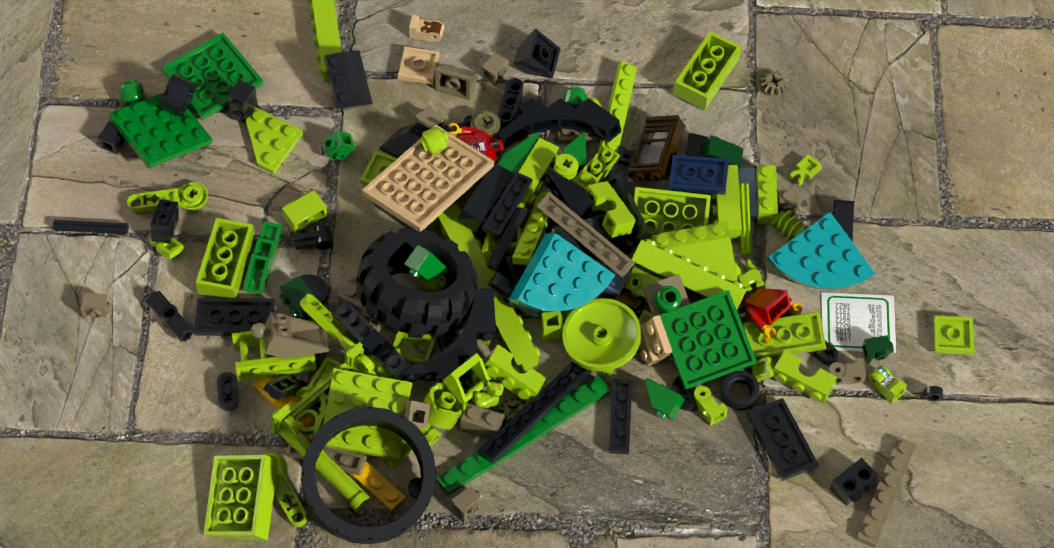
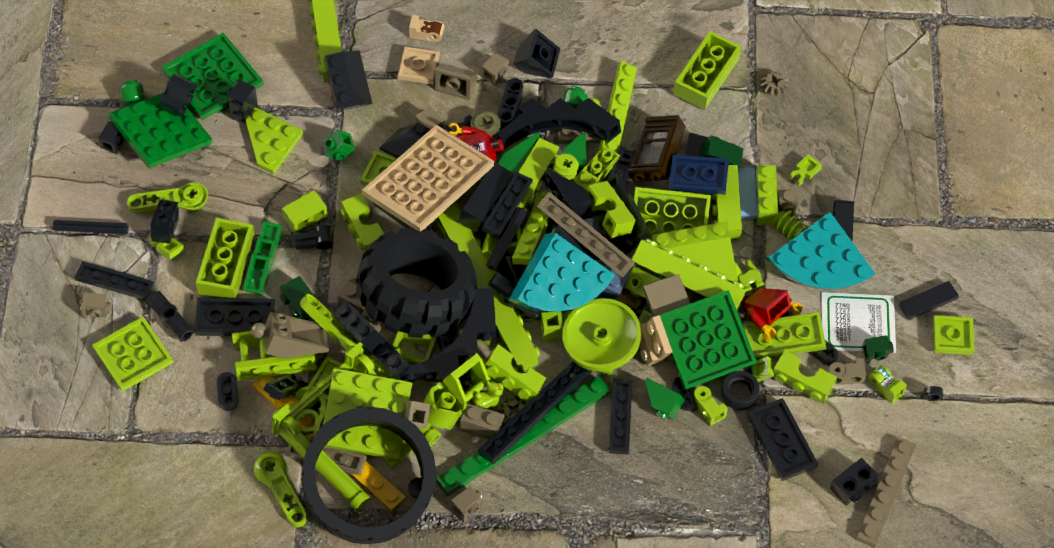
lime slope [203,455,278,540] -> none
black tile [300,274,328,304] -> none
green slope [404,245,450,280] -> none
lime head [417,275,446,292] -> none
lime head [420,127,449,154] -> none
green head [654,285,682,313] -> none
lime axle [739,183,752,255] -> none
none -> black plate [75,261,155,300]
none -> lime plate [92,316,174,392]
none -> lime arch [340,193,384,252]
none -> black tile [899,281,959,320]

